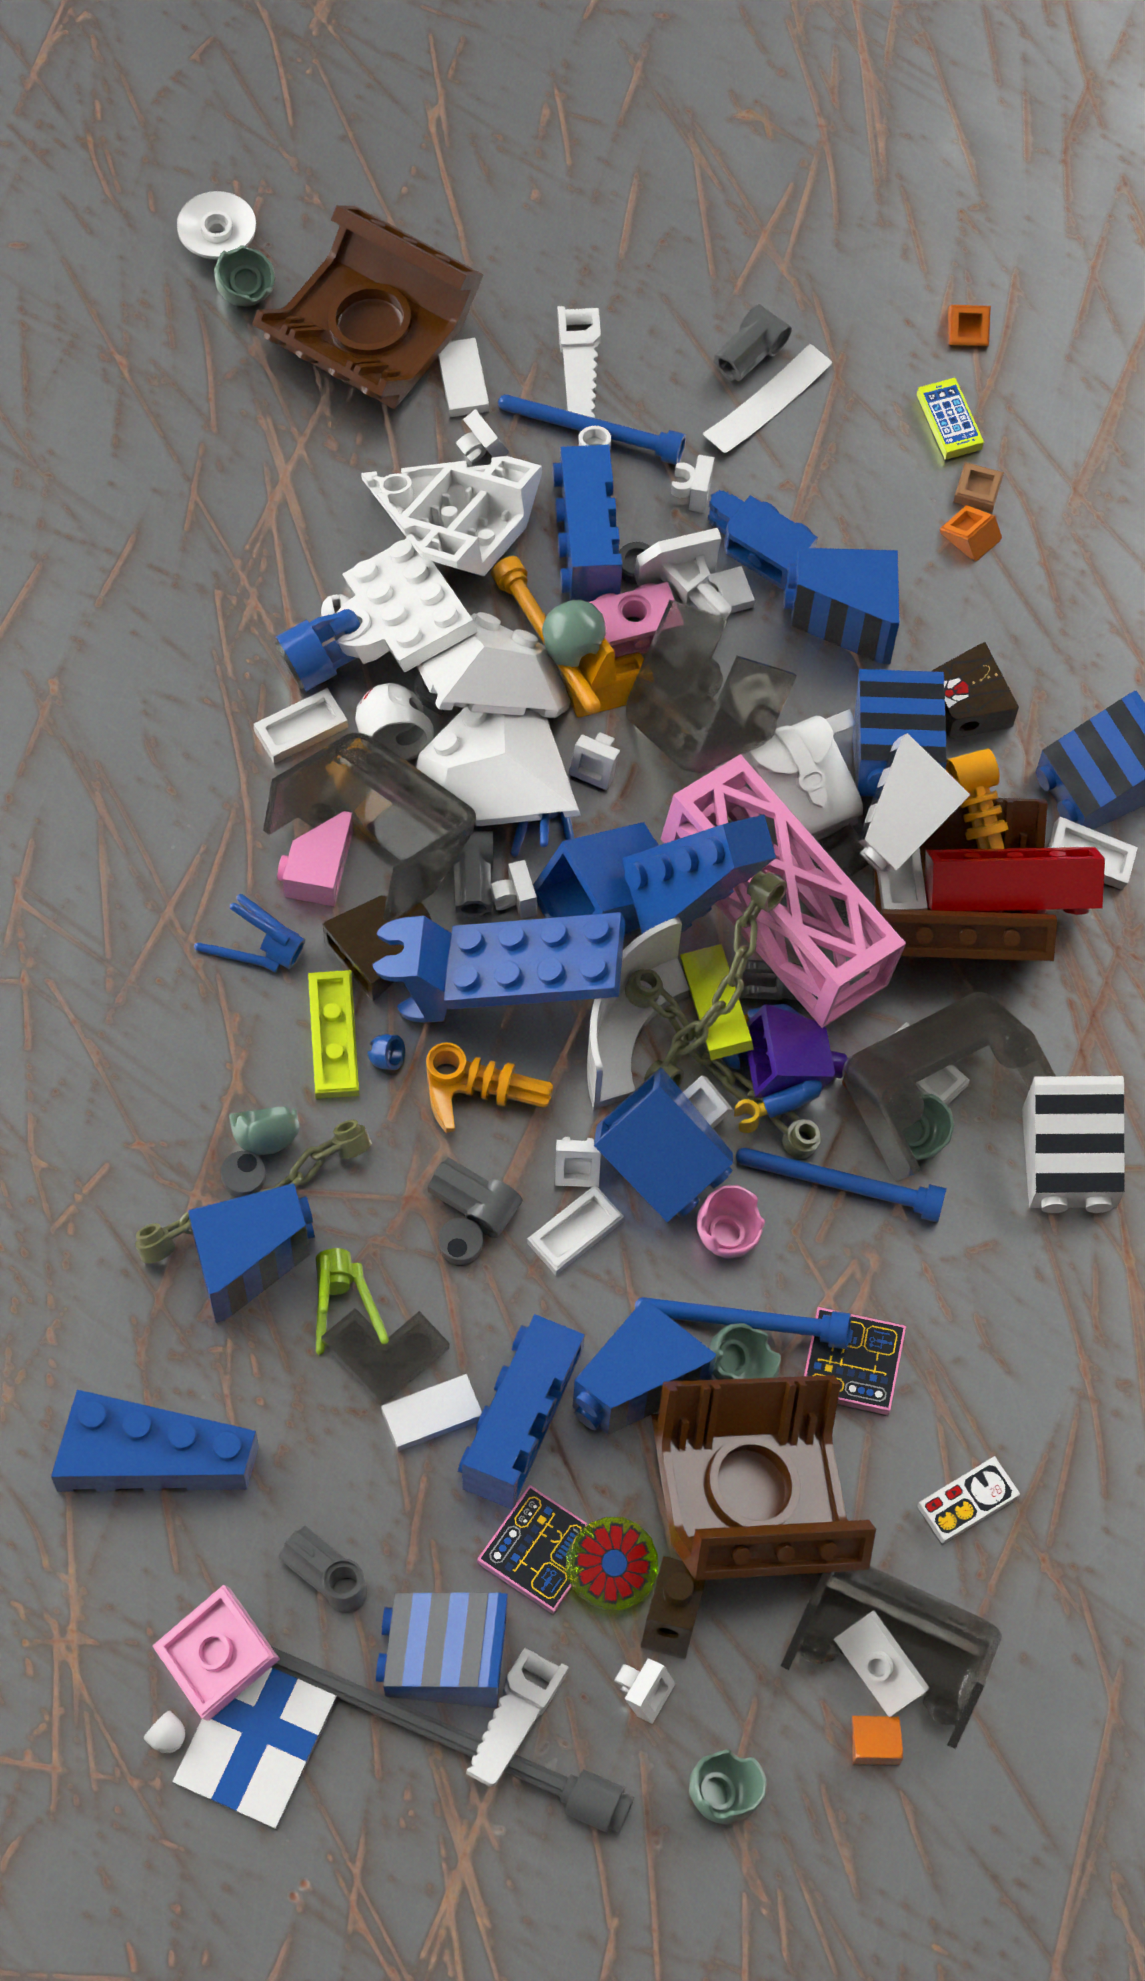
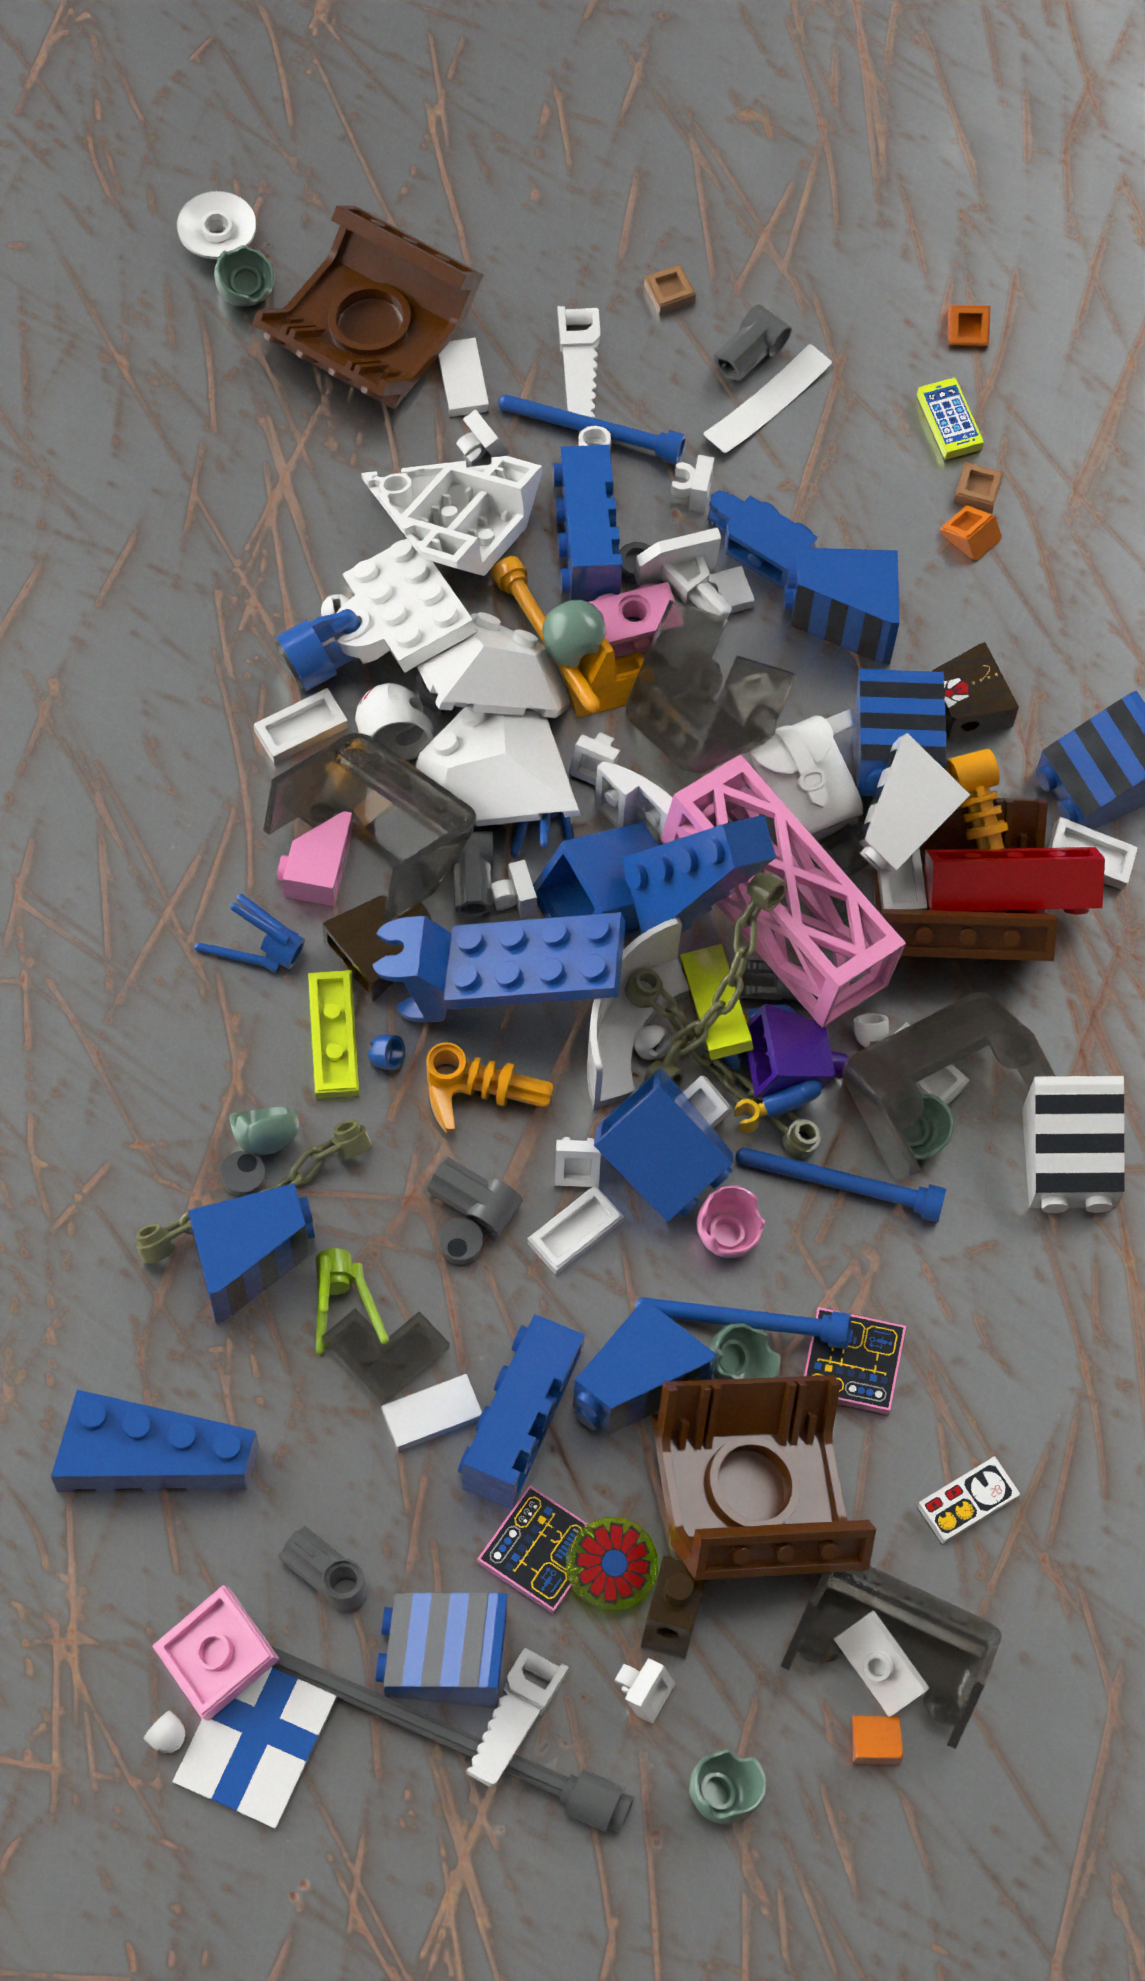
none -> white slope [595,761,672,845]
none -> white hinge [634,1024,672,1060]
none -> medium nougat tile [644,264,696,315]
none -> white hinge [854,1013,889,1048]

